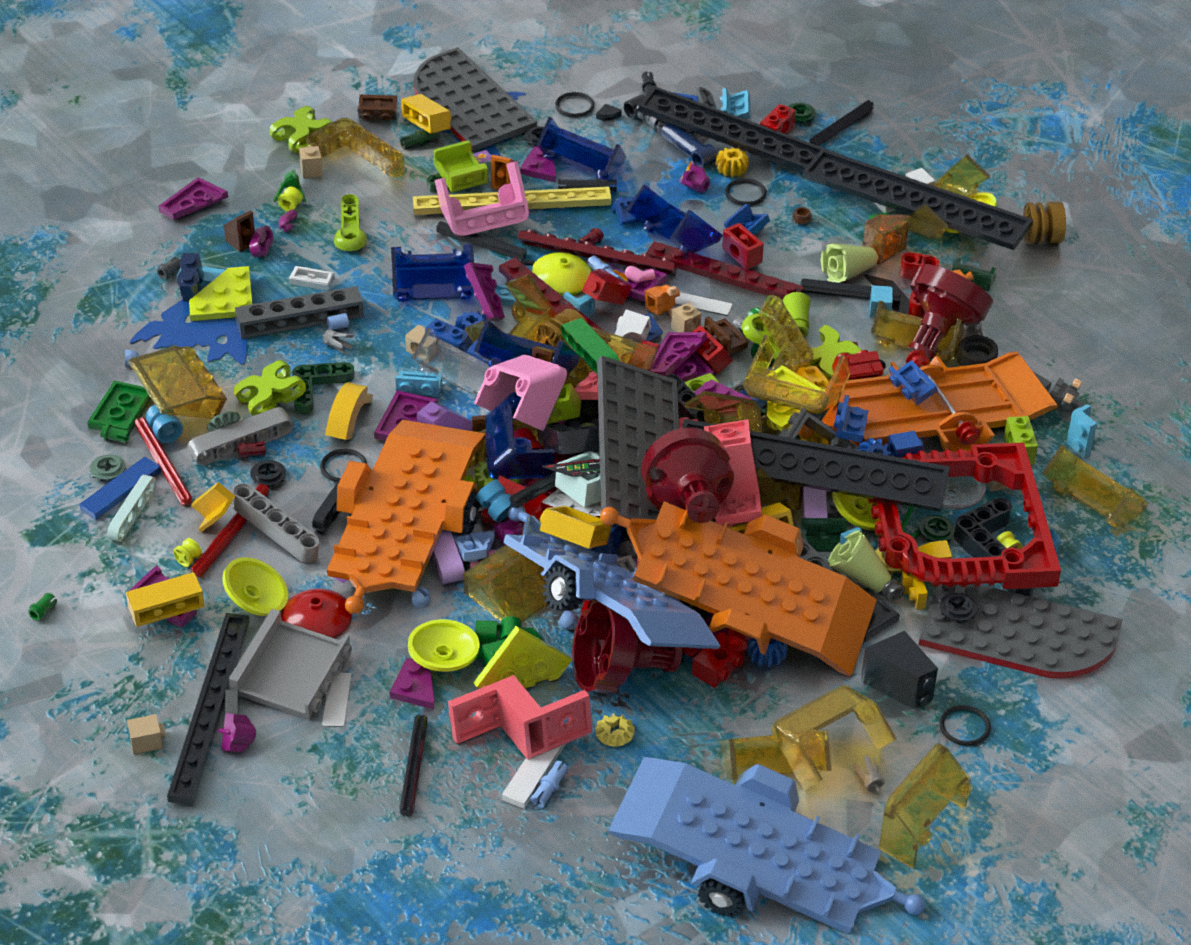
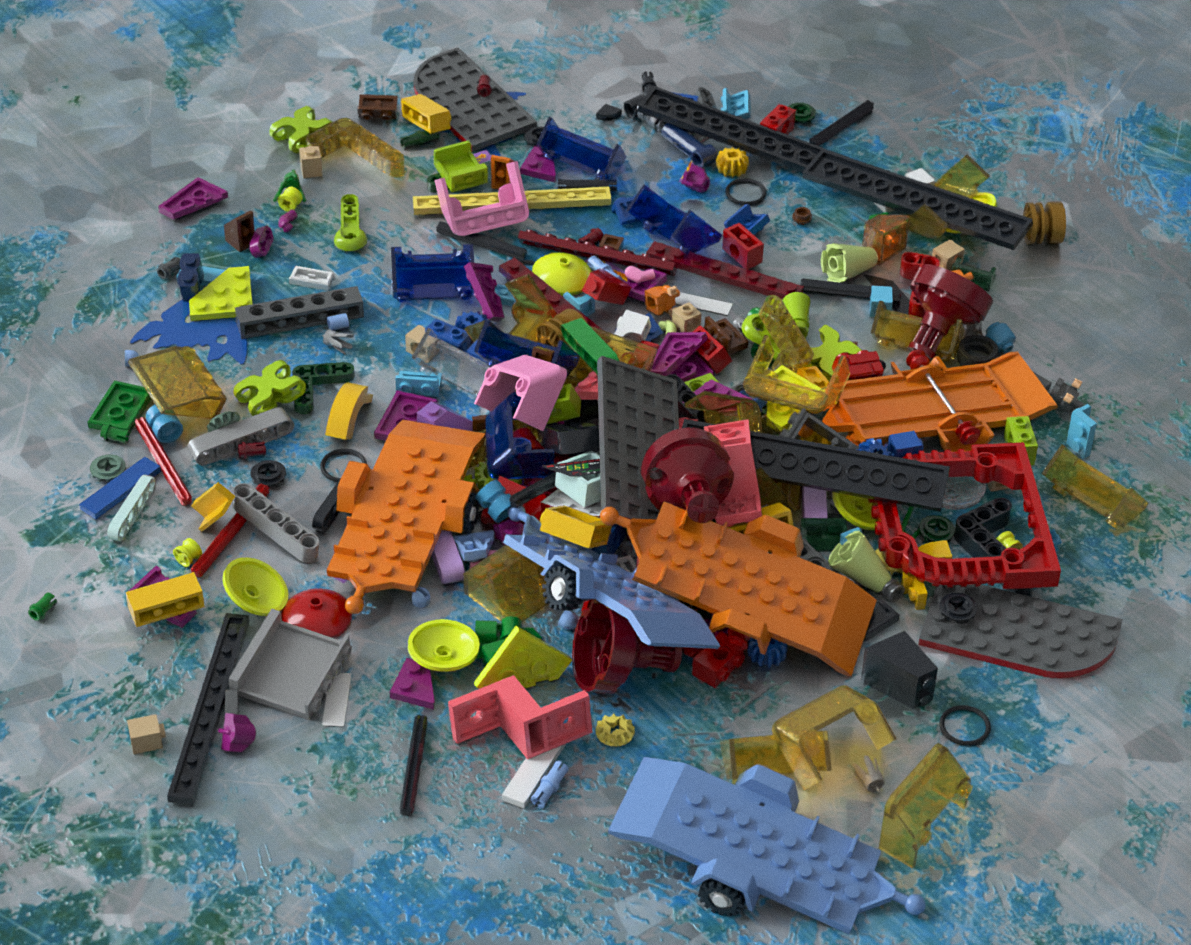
black tyre [555,92,595,117] -> none
blue bracket [833,395,869,443] -> none
blue bracket [888,360,938,405] -> none
none -> dark red pin [477,75,492,97]
none -> reddish brown plate [599,234,624,251]
none -> yellowish green arm [659,320,677,334]
none -> tan brick [932,240,965,271]
none -> dark azure head [985,322,1016,354]

